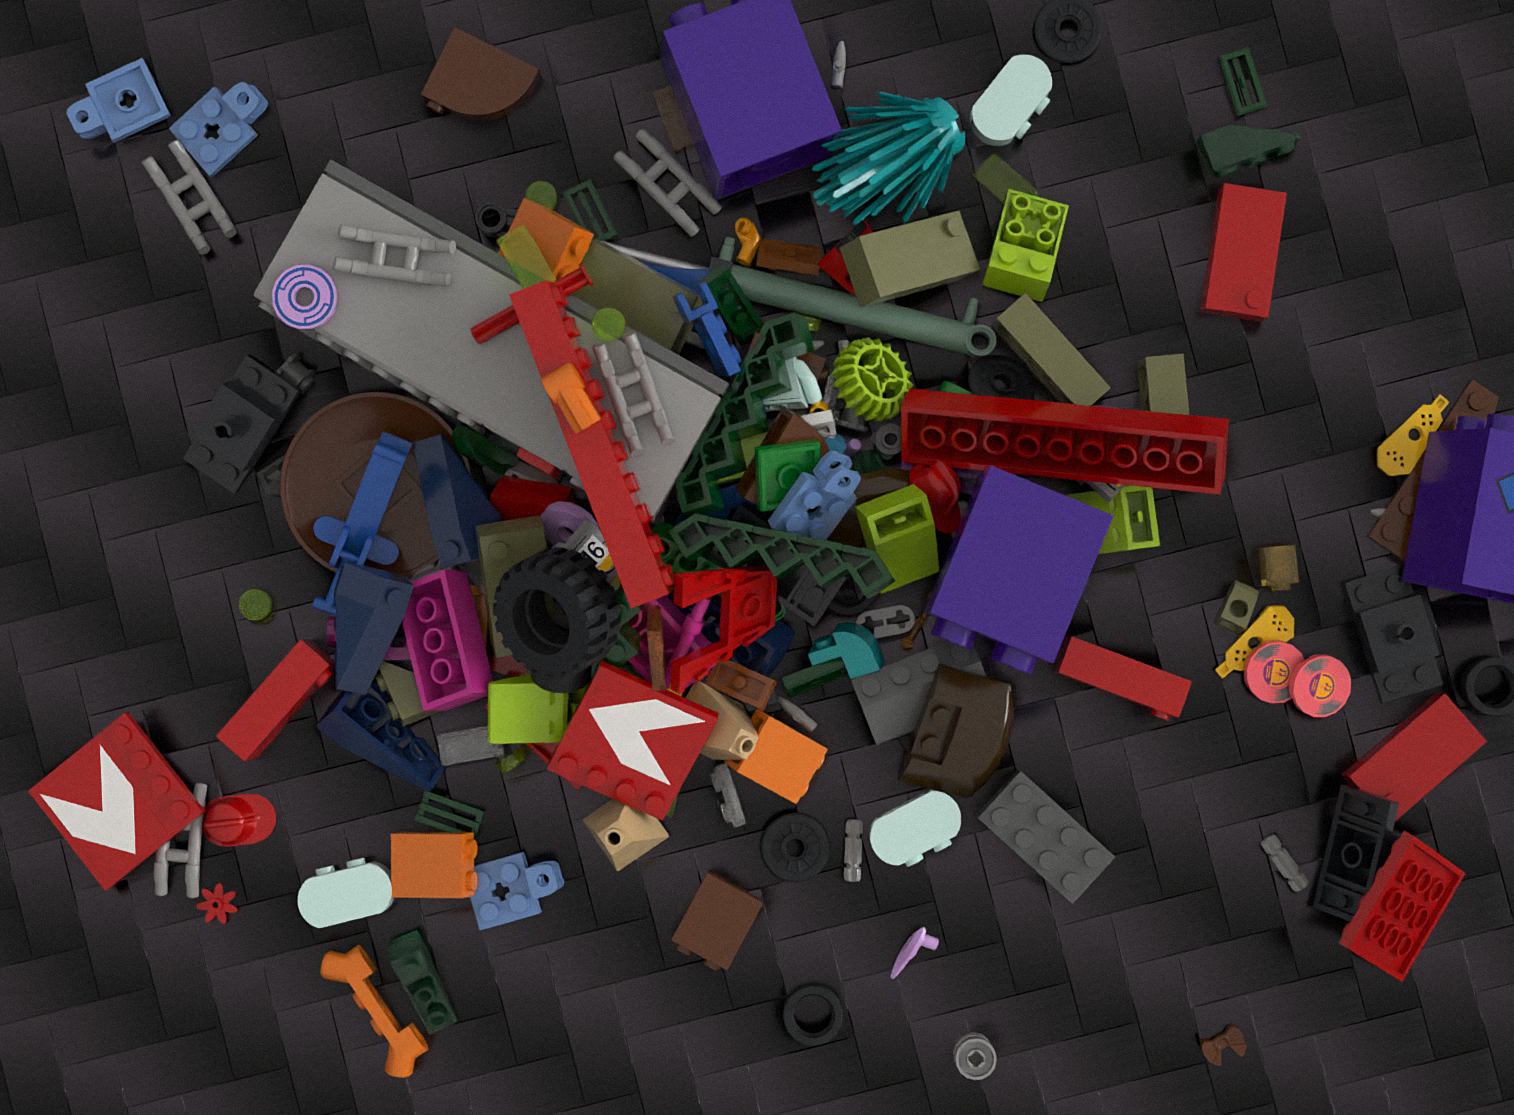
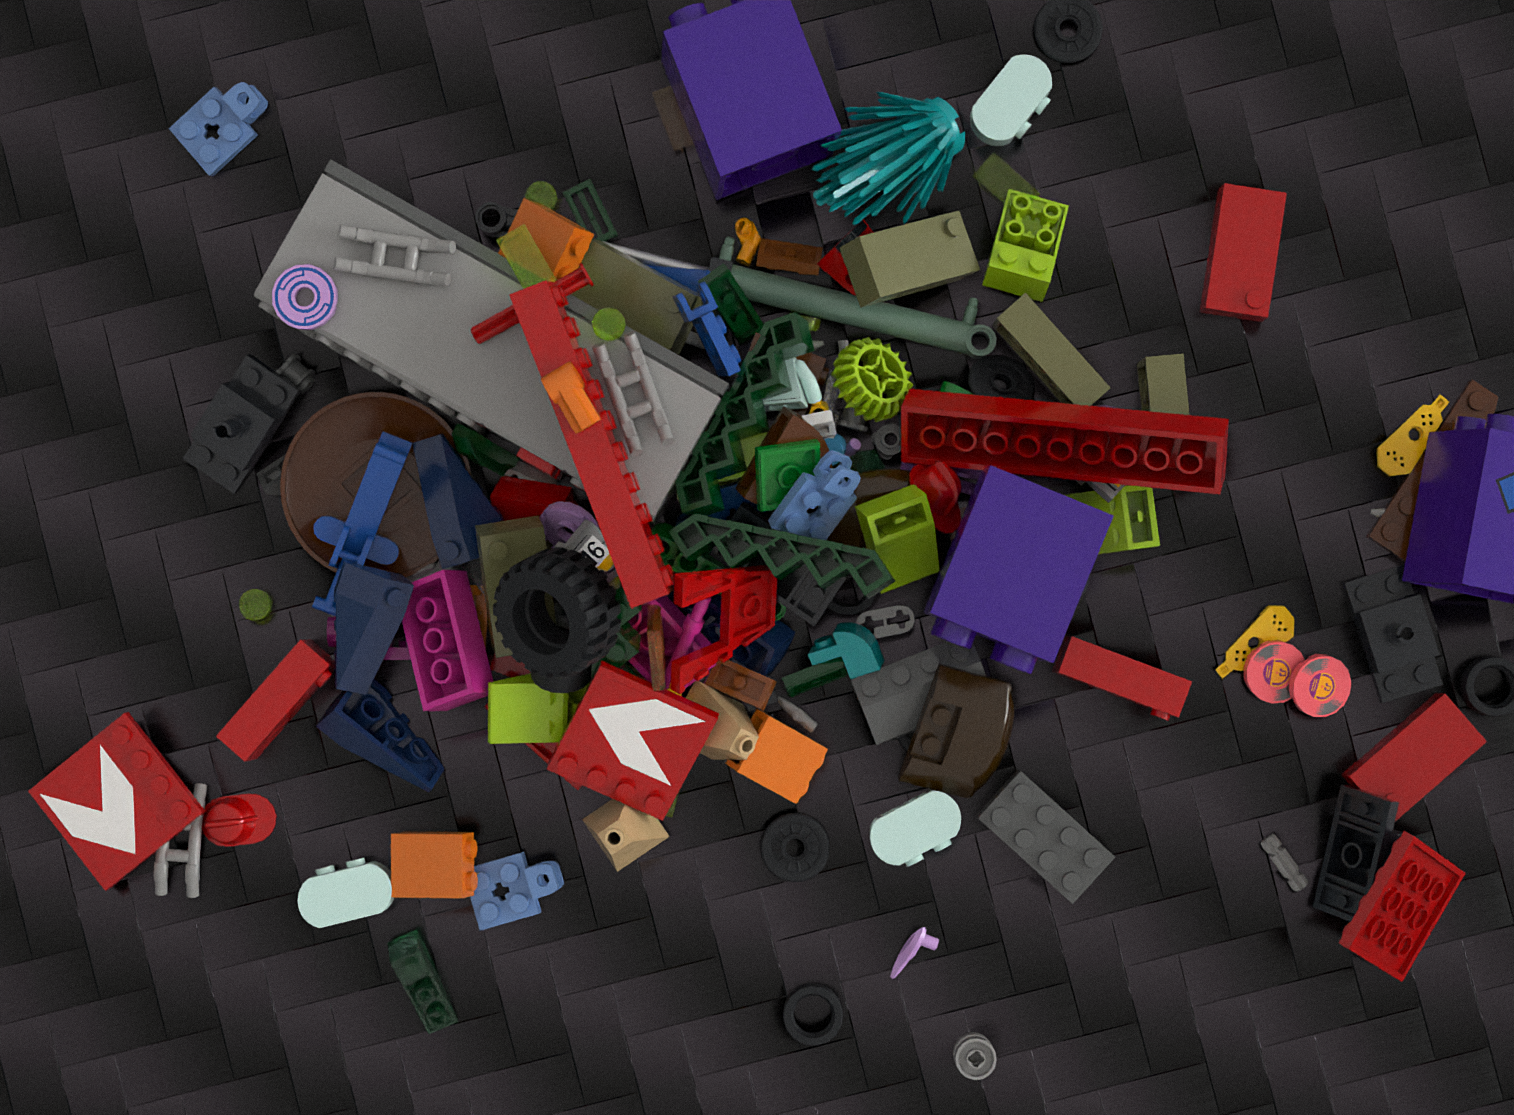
medium blue plate [66,58,171,143] -> none
light grey piece [141,138,237,255] -> none
red plant [196,883,238,924] -> none
orange plate [320,945,428,1078] -> none
olive slope [375,661,438,727] -> none
dark green tile [414,791,485,840] -> none
reddish brown brick [421,27,542,121] -> none
clear plate [436,726,505,766] -> none
clear neon green tile [494,746,526,774] -> none
light grey piece [614,129,722,237] -> none
reddish brown brick [671,870,763,971] -> none
clear plate [711,763,746,828] -> none
light grey helmet [831,41,846,89] -> none
light grey axle [844,819,863,882] -> none
clear orange hinge [901,591,931,650] -> none
clear green slope [1196,125,1303,178] -> none
reddish brown piece [1200,1024,1247,1066] -> none
olive leg [1213,580,1259,635] -> none
dark green tile [1217,47,1267,117] -> none
clear yellow brick [1258,545,1299,592] -> none

